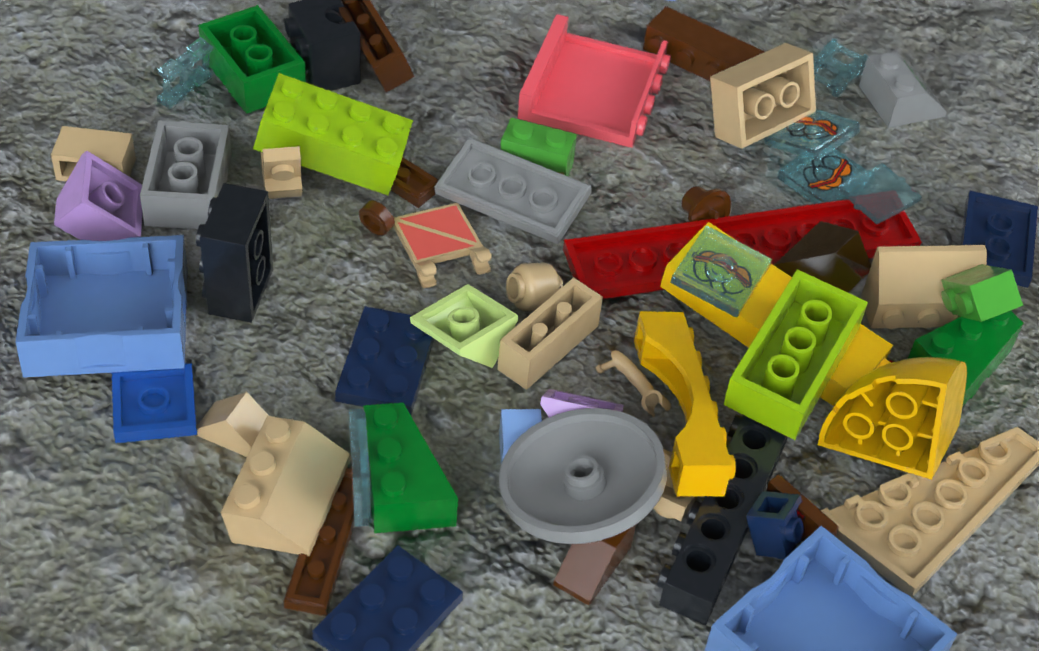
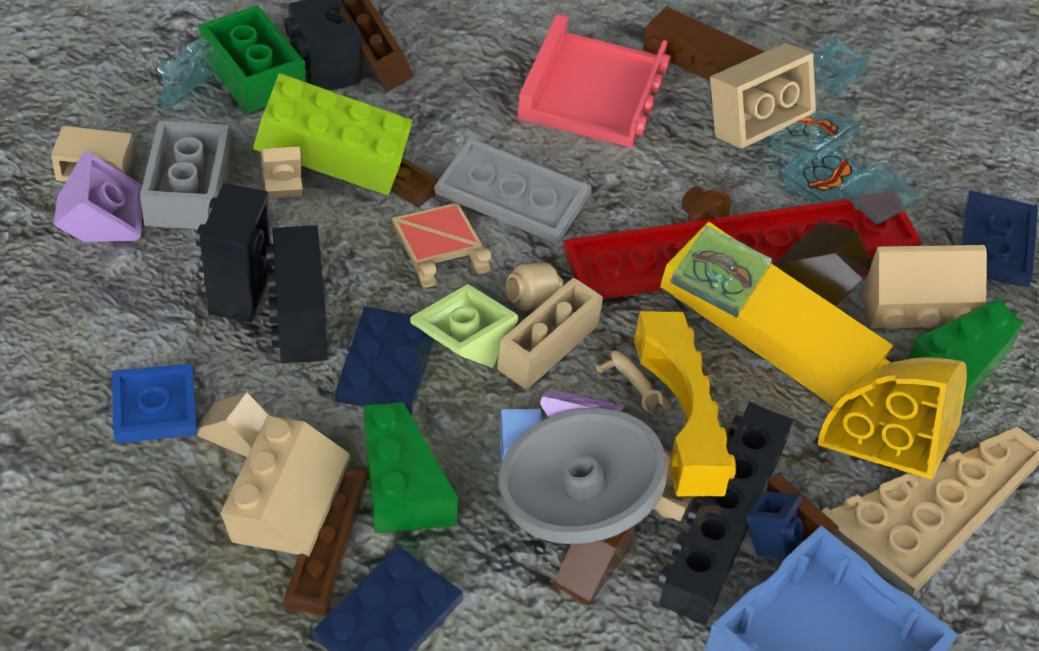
medium blue tile [15,235,188,378] -> none
clear light blue tile [348,409,371,527] -> none
reddish brown tile [359,200,395,236] -> none
bright green brick [500,118,577,176] -> none
lime brick [723,269,868,440] -> none
light grey slope [859,51,947,128] -> none
bright green brick [941,264,1023,322] -> none
none -> black brick [266,225,327,363]

